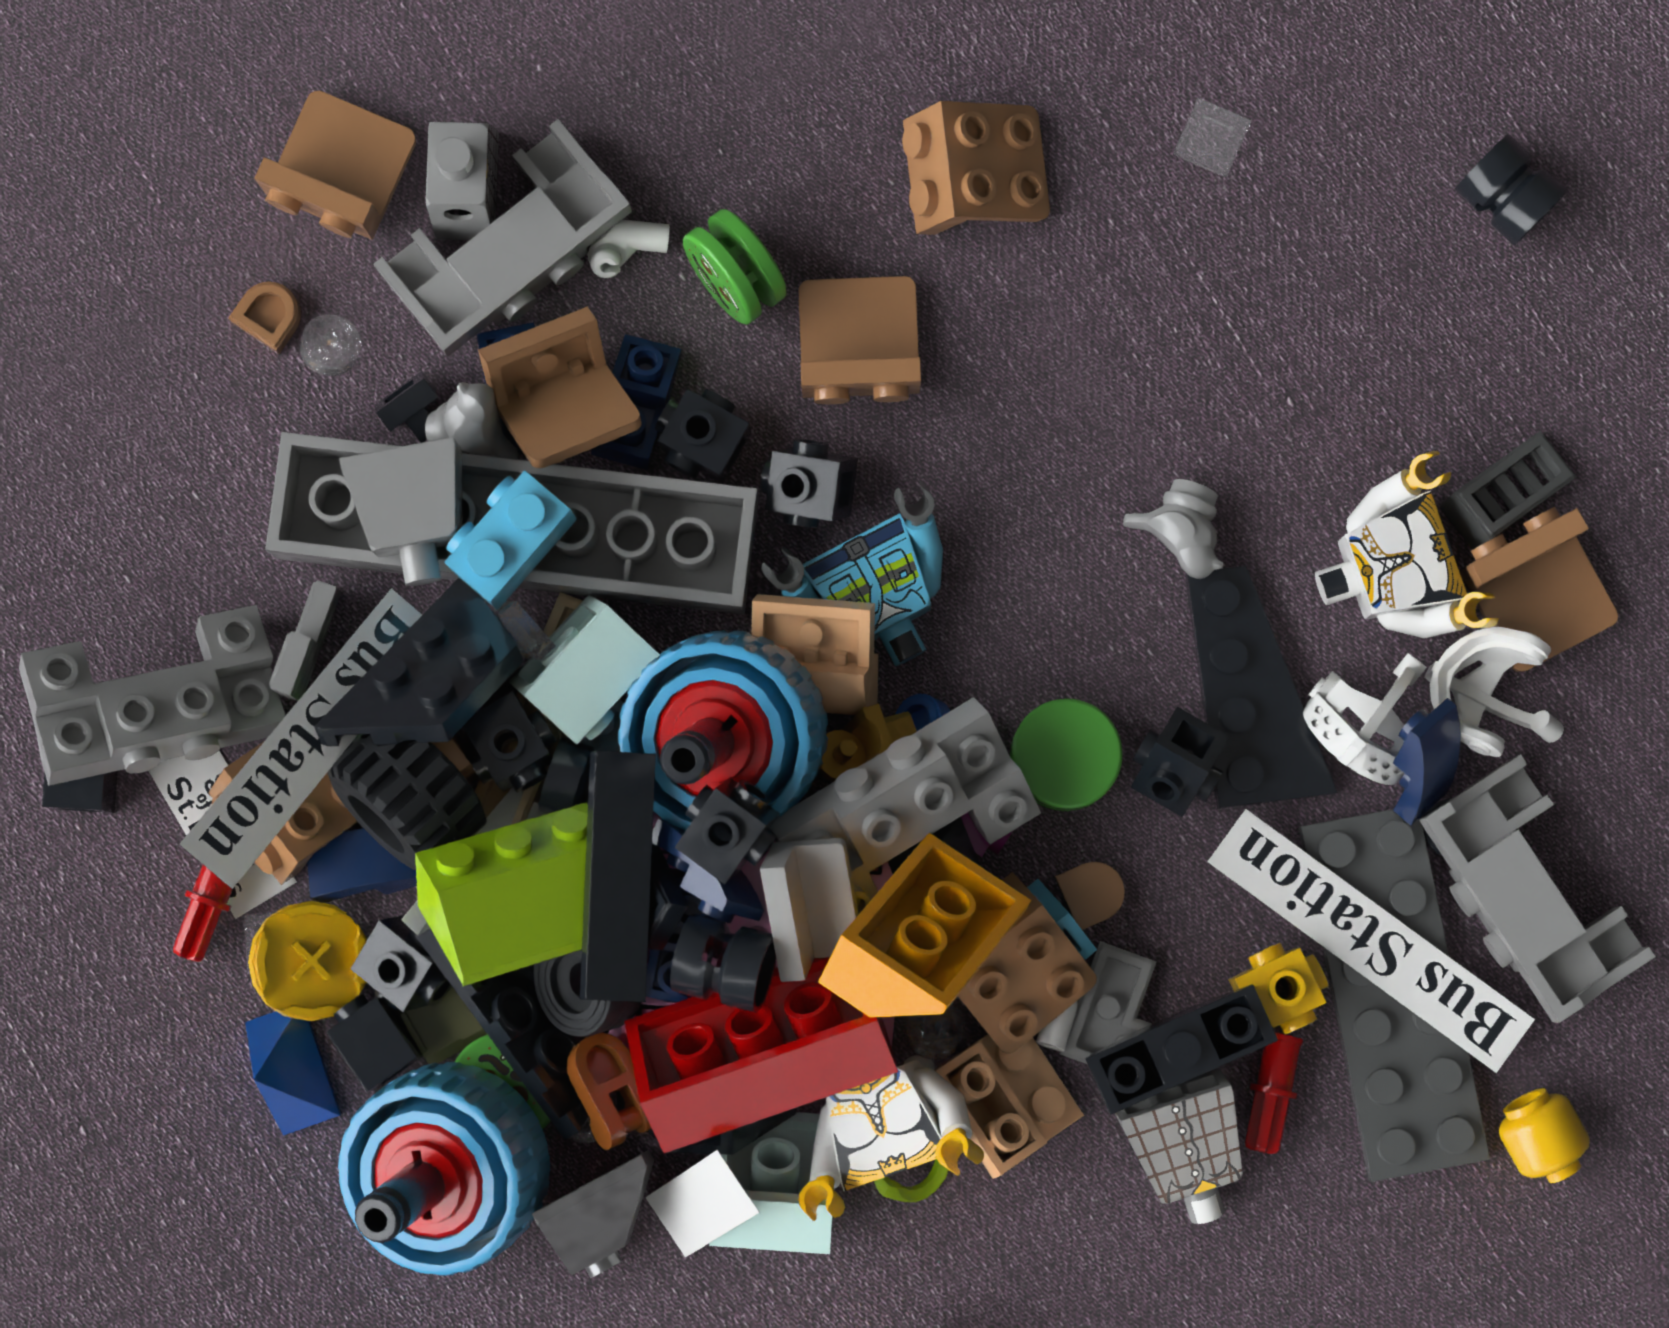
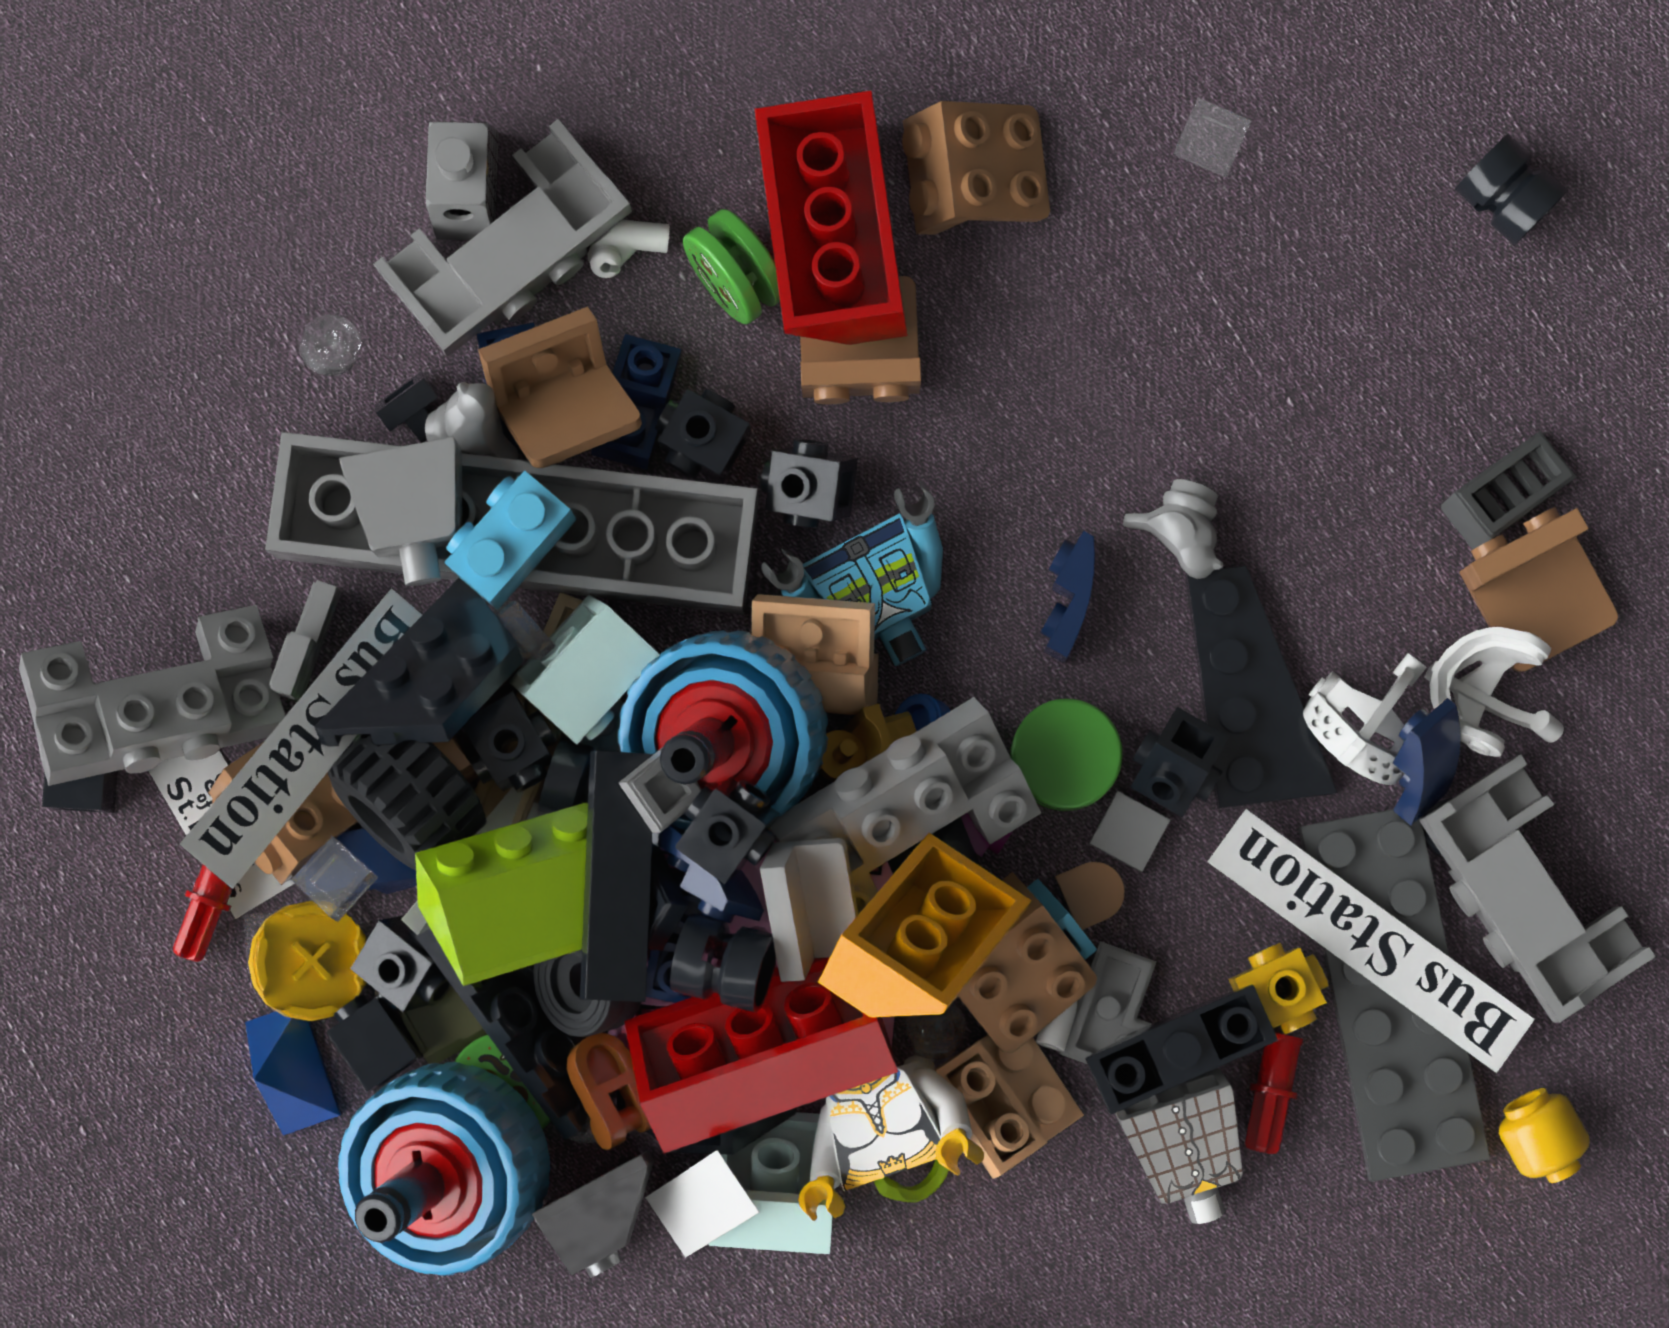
medium nougat tile [228,282,301,354] -> none
medium nougat bracket [254,91,416,240] -> none
torso [1315,451,1499,638] -> none
none -> clear tile [291,835,378,922]
none -> light grey tile [618,747,702,833]
none -> red slope [754,91,908,345]
none -> dark blue slope [1040,531,1095,663]
none -> light grey tile [1089,791,1170,873]

